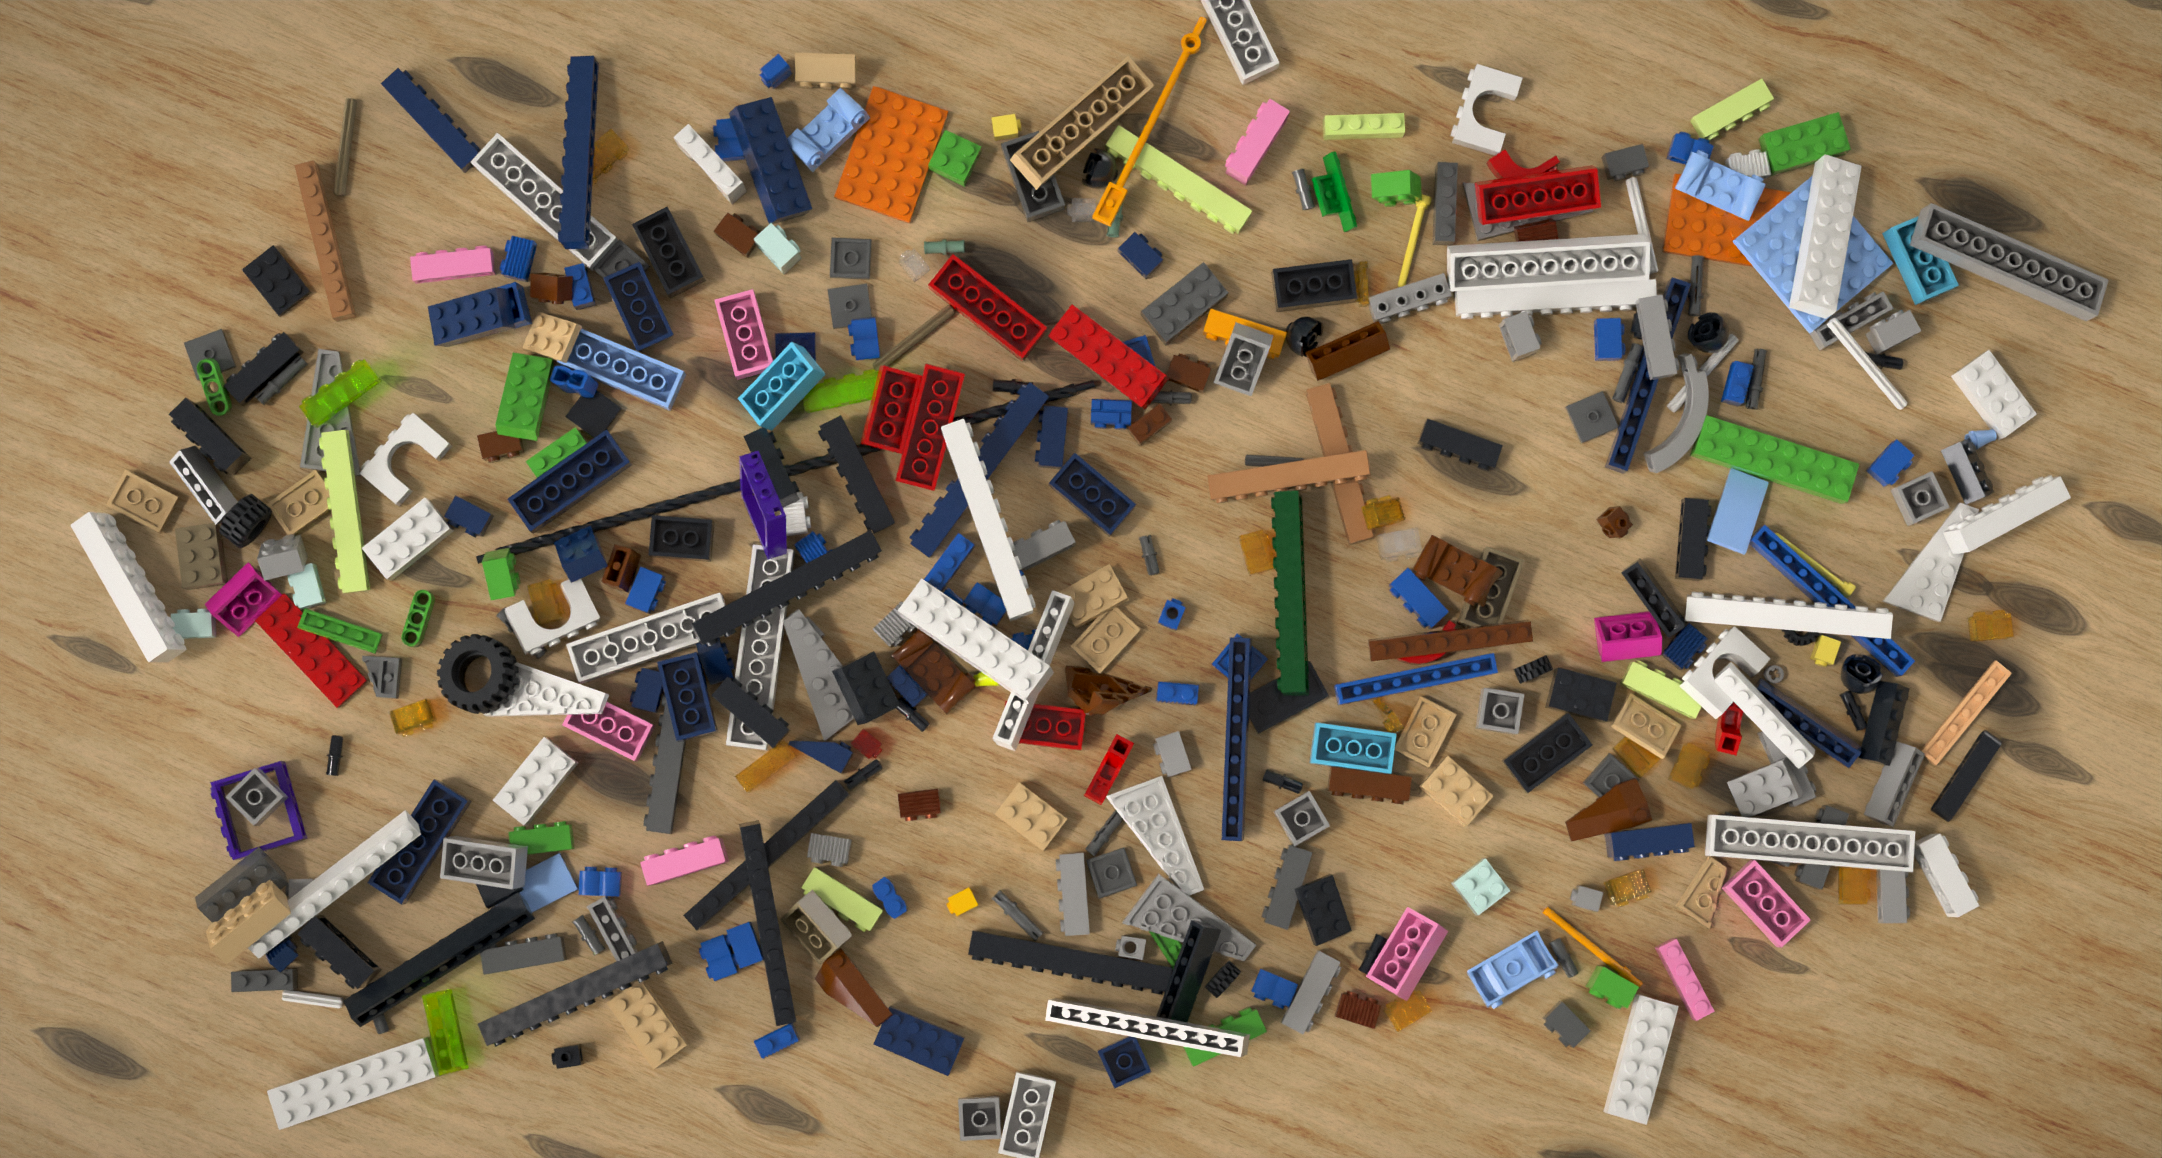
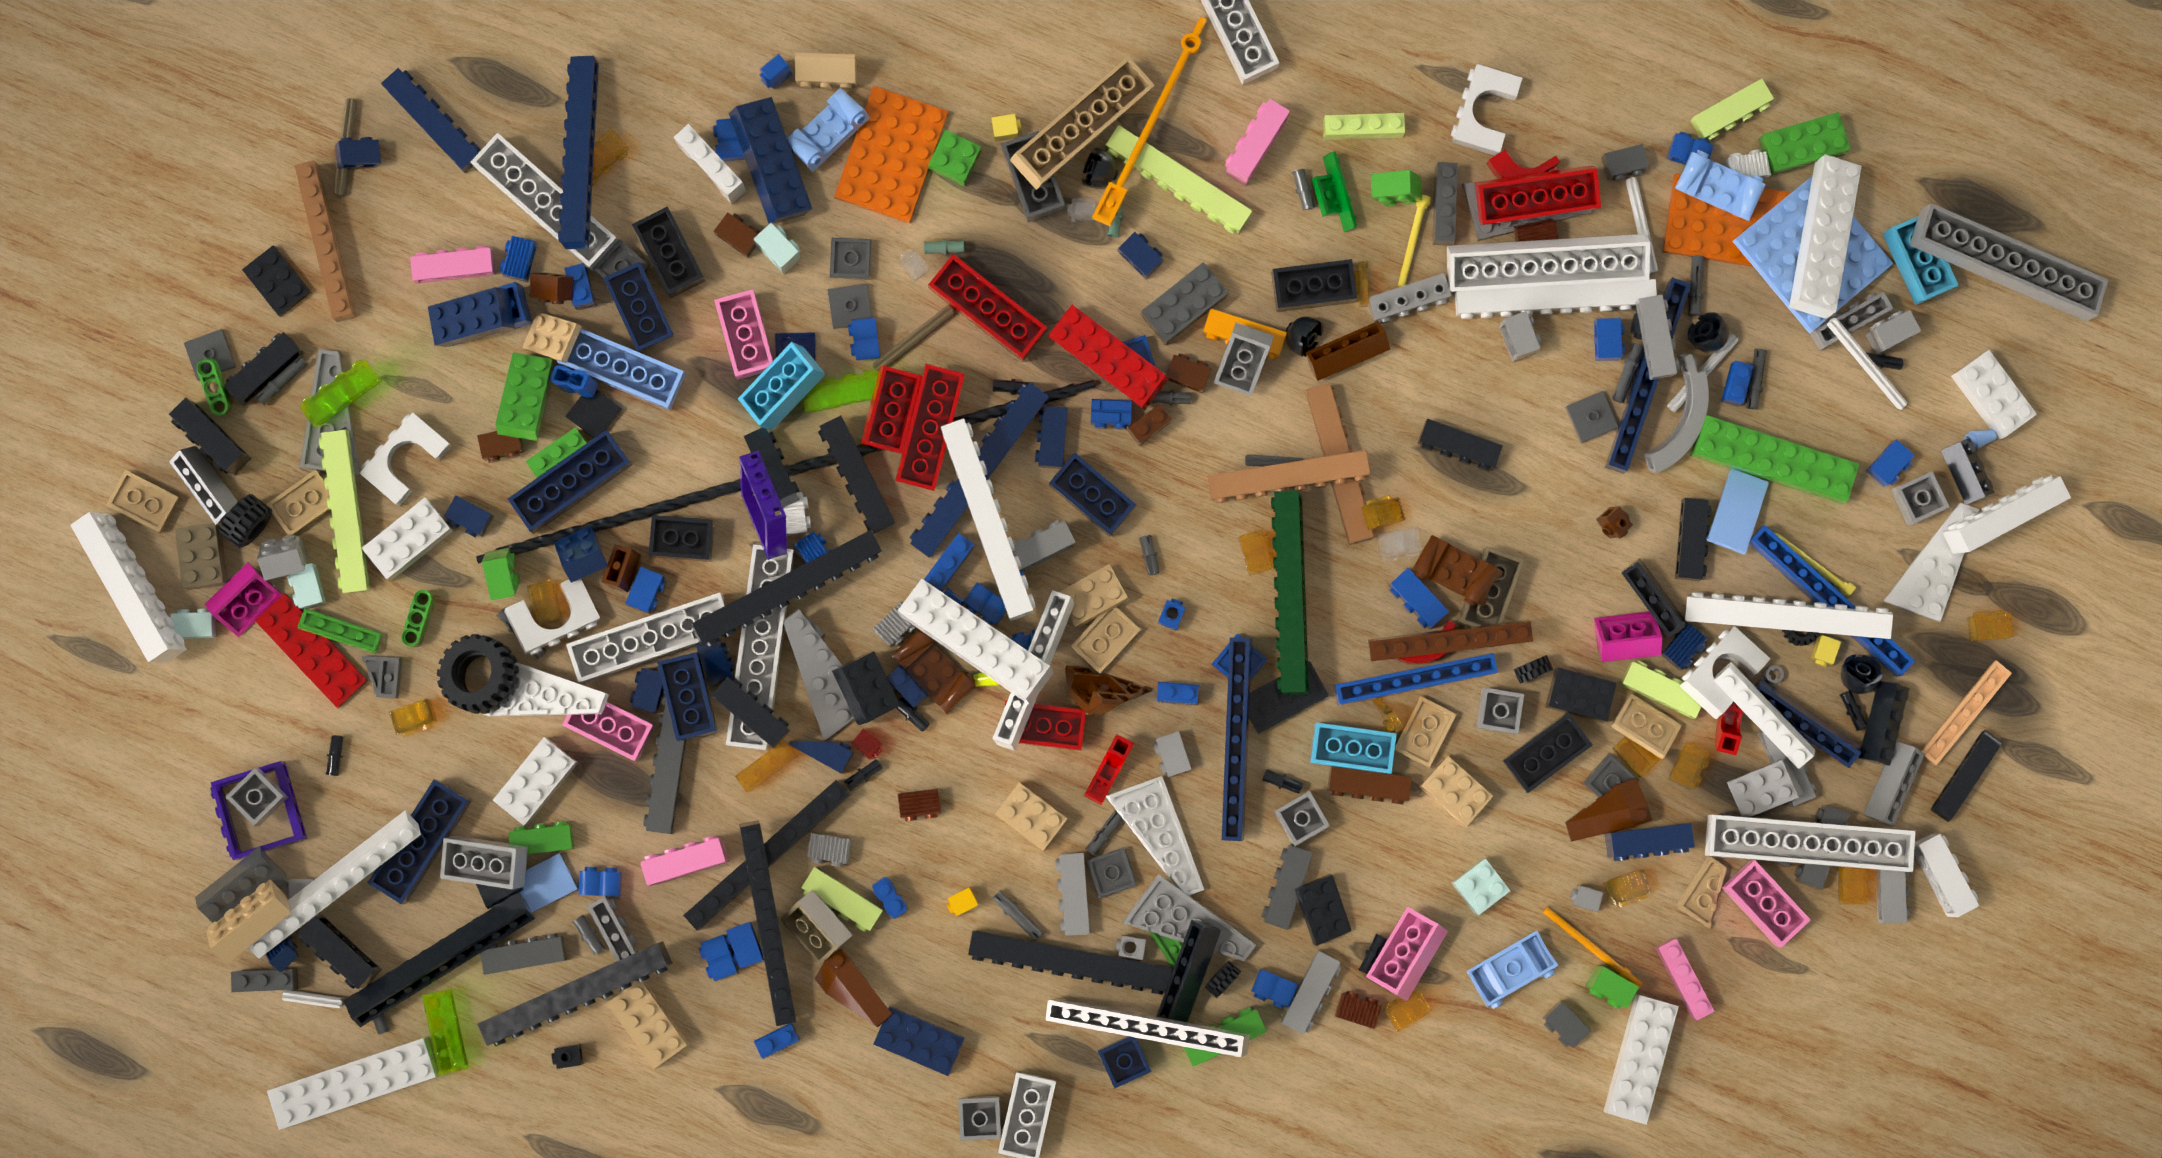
dark grey axle [1549,937,1578,978] -> none
none -> dark blue brick [335,137,381,169]

